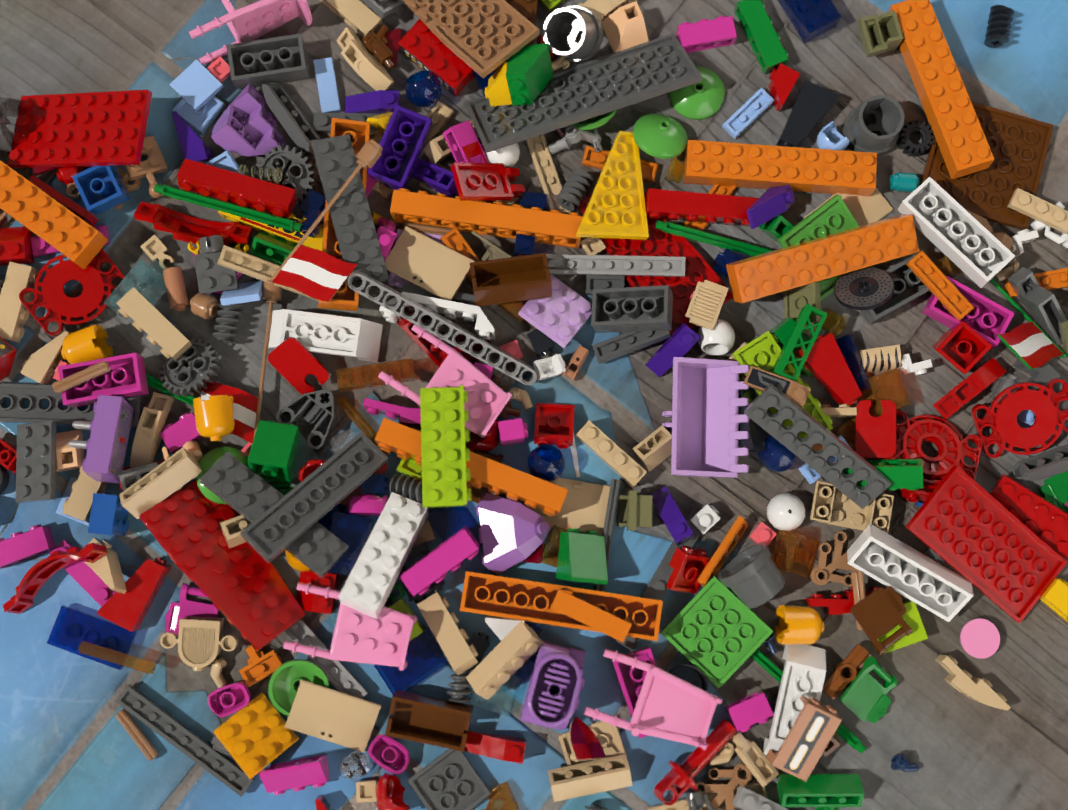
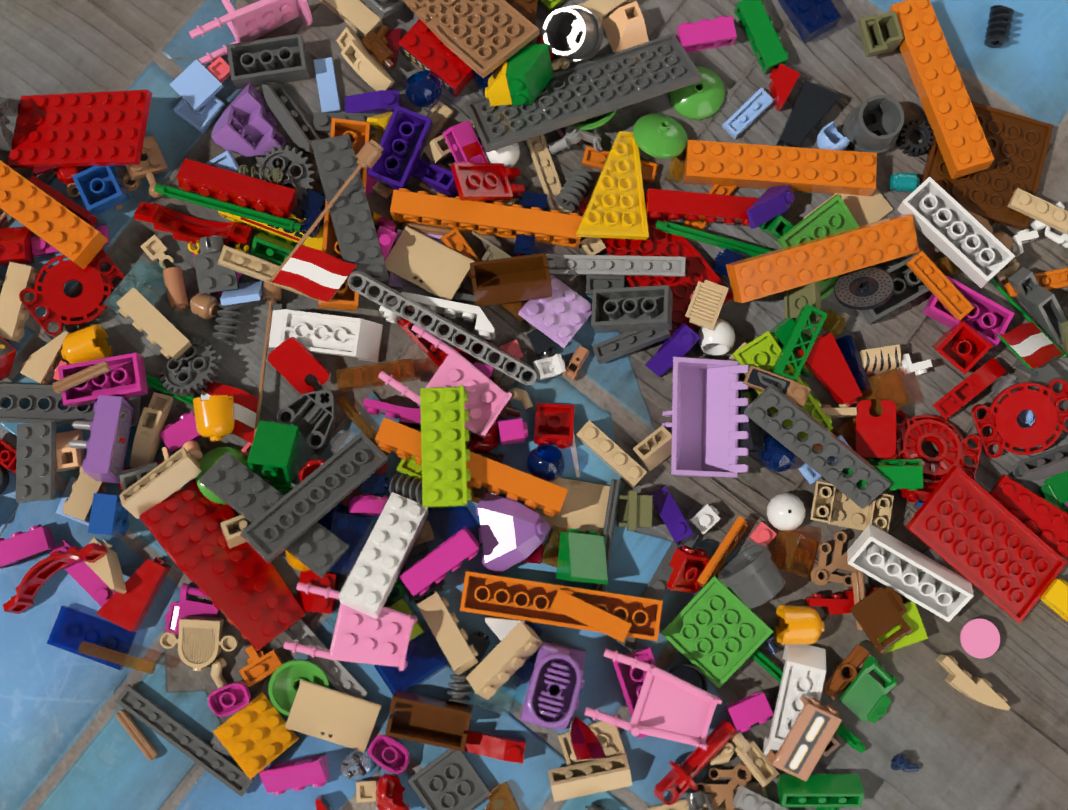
dark purple slope [172,111,213,164] -> none

